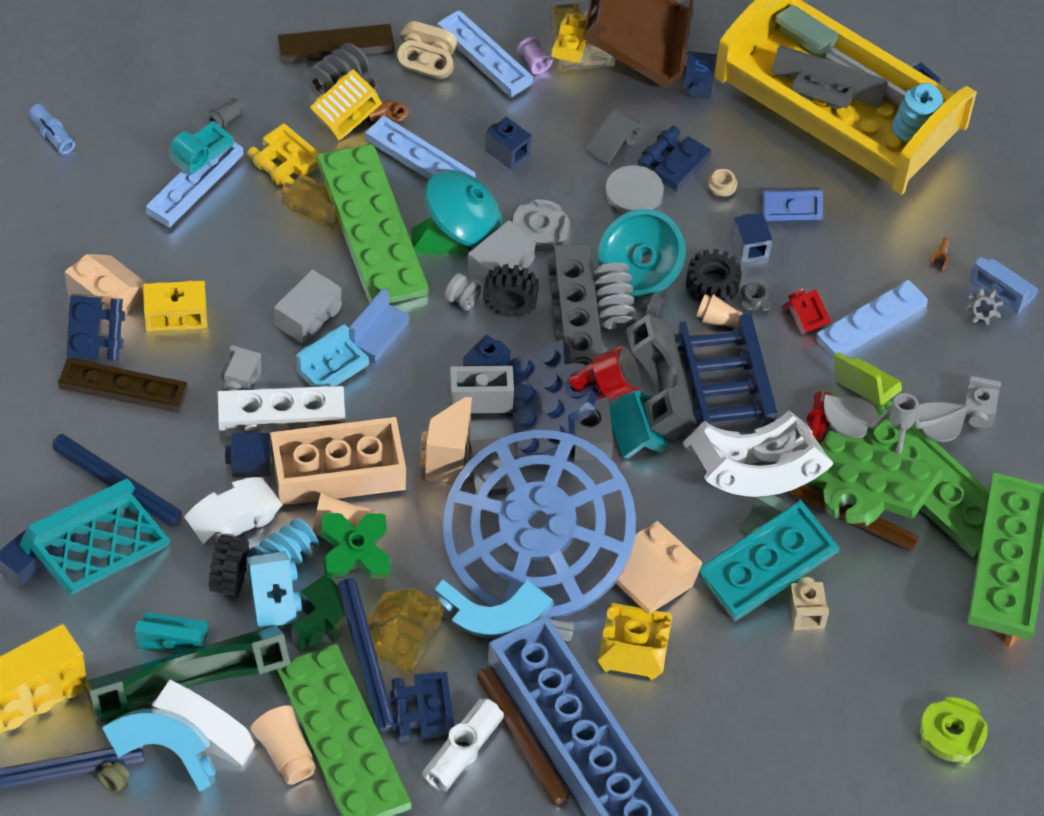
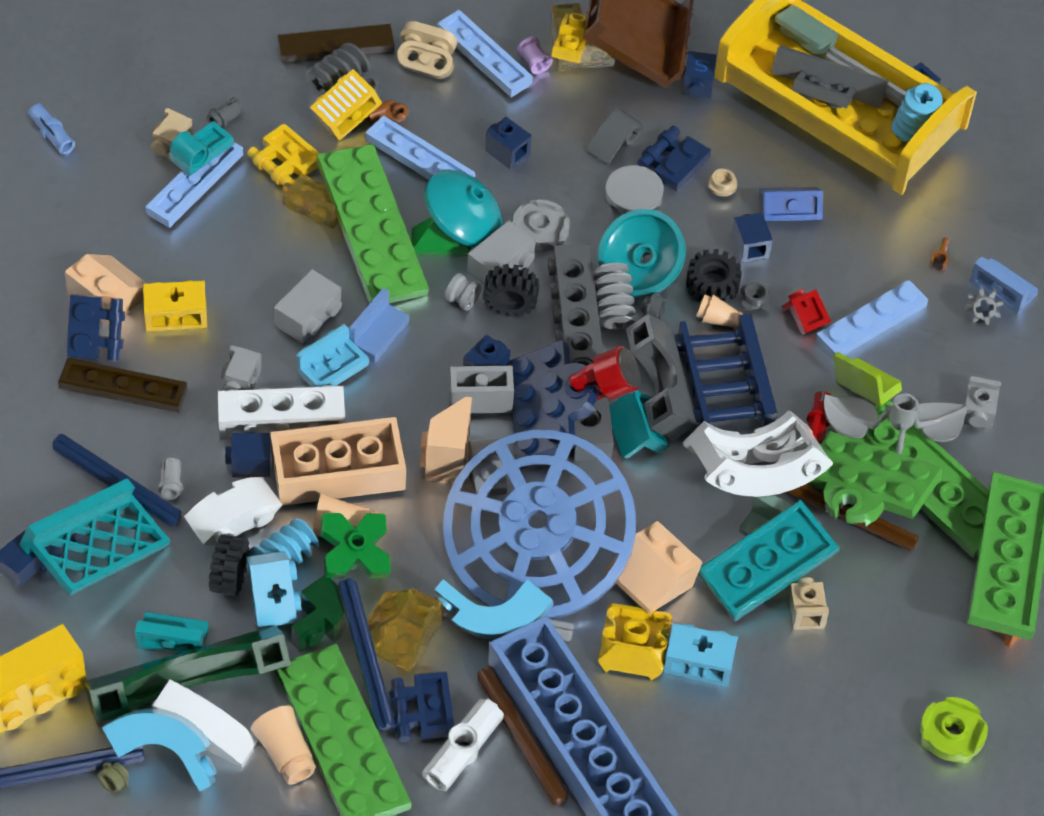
none -> tan brick [150,108,193,159]
none -> light grey pin [158,457,183,500]
none -> medium azure brick [663,623,738,686]

